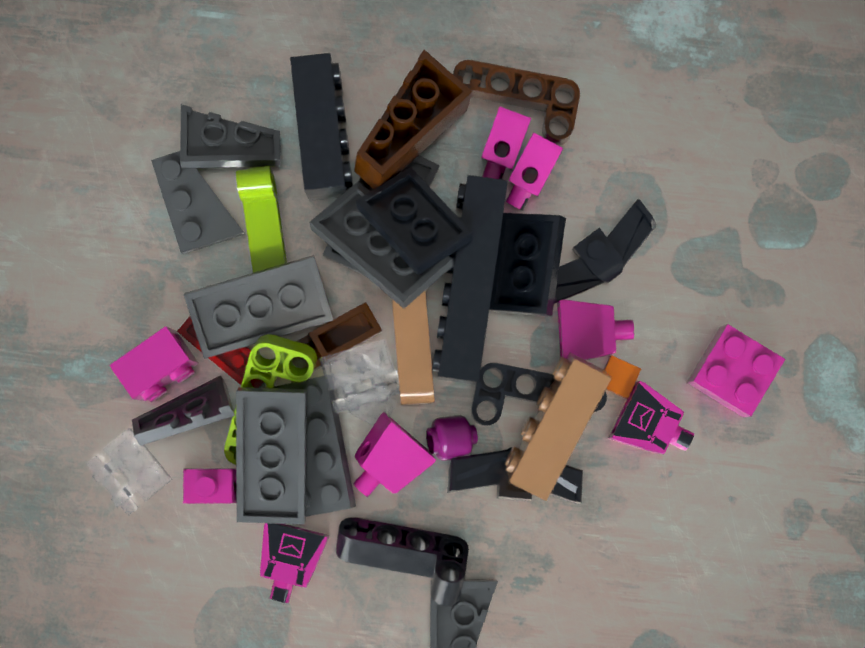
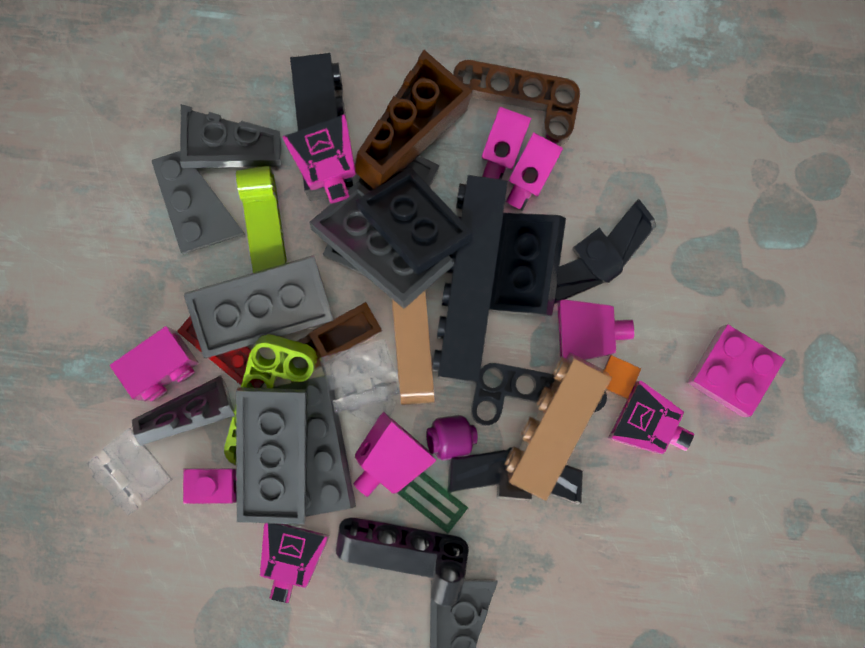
none -> torso [282,115,356,203]
none -> clear green tile [397,472,468,534]

